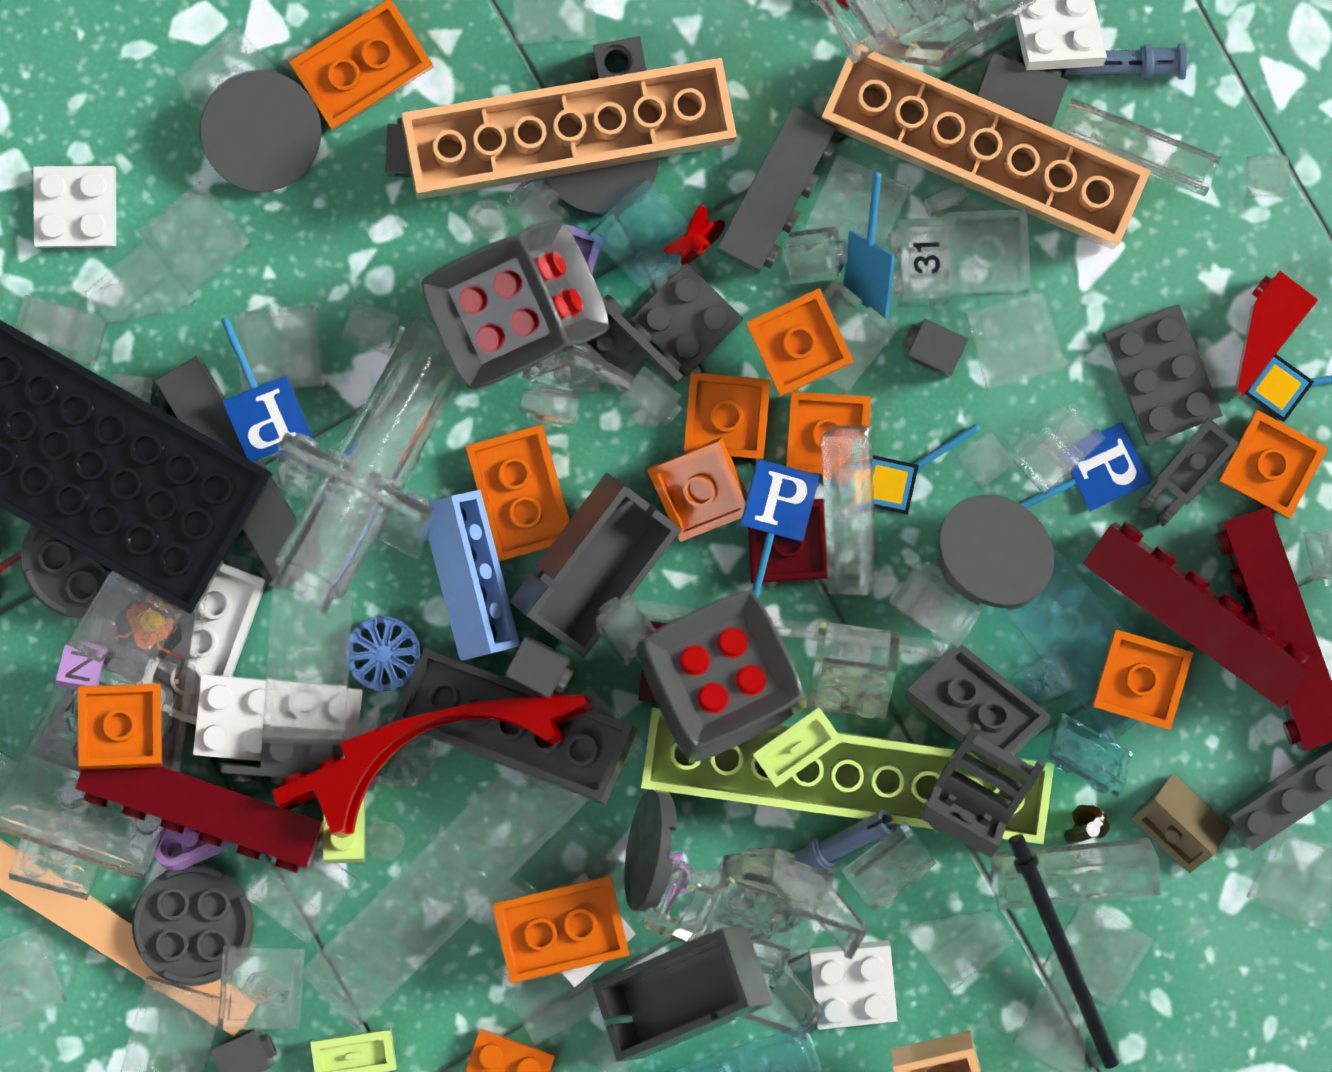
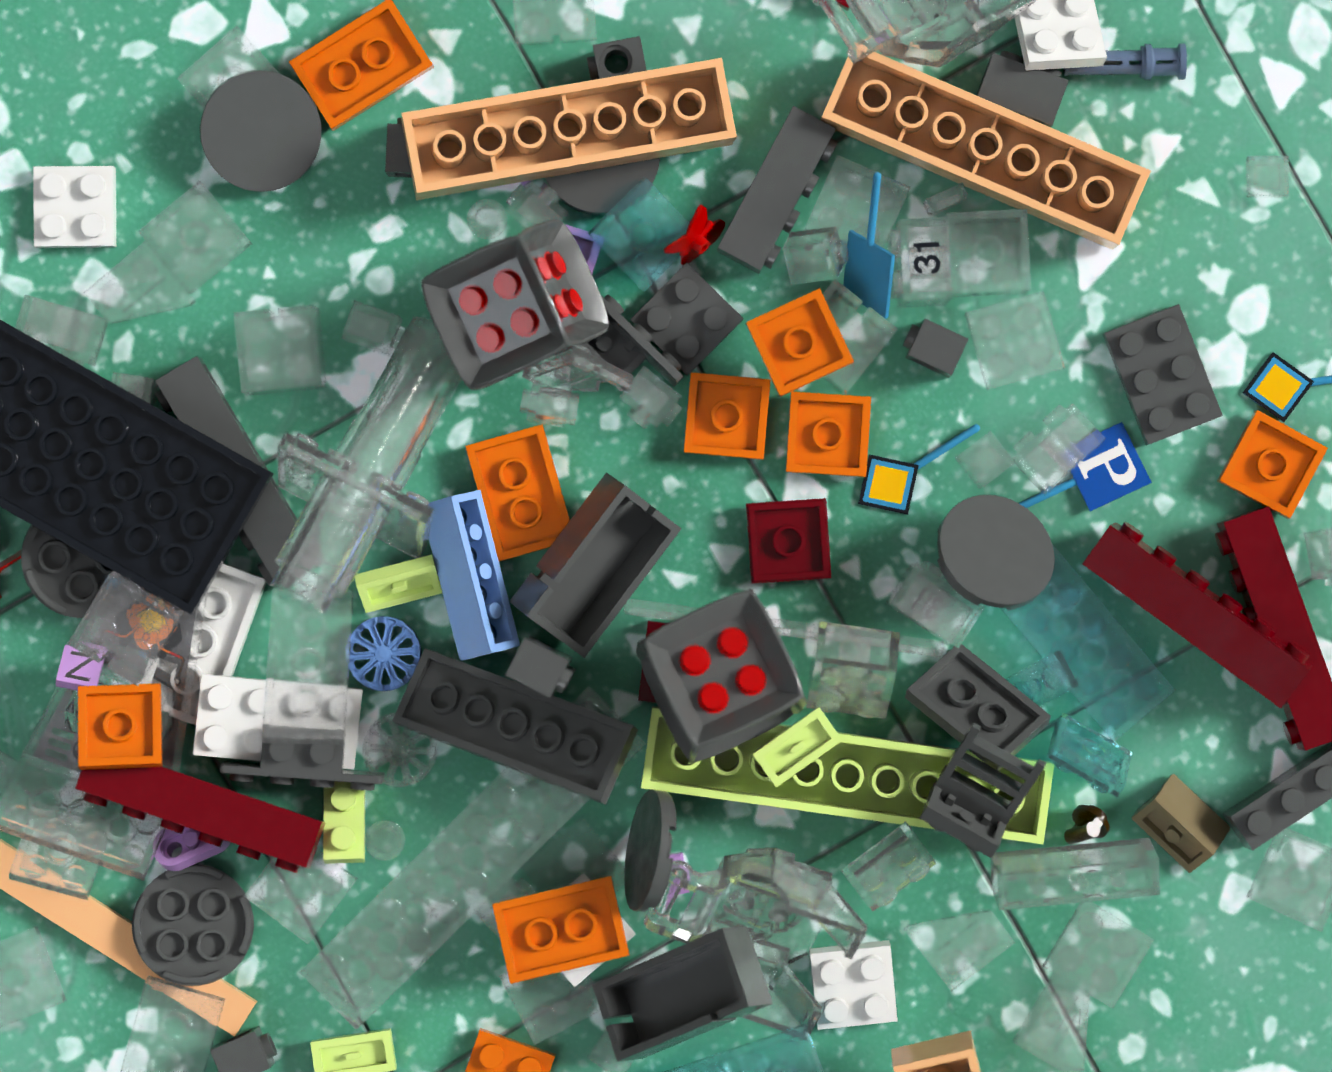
clear tile [217,946,305,1029] -> none
blue piece [221,317,313,462] -> none
red slope [272,695,596,838] -> none
clear brick [596,595,656,666] -> none
orange plate [647,437,748,542] -> none
blue piece [740,459,820,597] -> none
sand blue pin [781,810,895,885] -> none
clear brick [821,425,878,595] -> none
black bar [1008,834,1119,1069] -> none
clear brick [1058,98,1221,197] -> none
orange plate [1091,629,1194,730] -> none
dark grey hinge [1137,417,1240,526] -> none
red slope [1234,271,1318,399] -> none
none -> yellowish green plate [354,554,442,613]

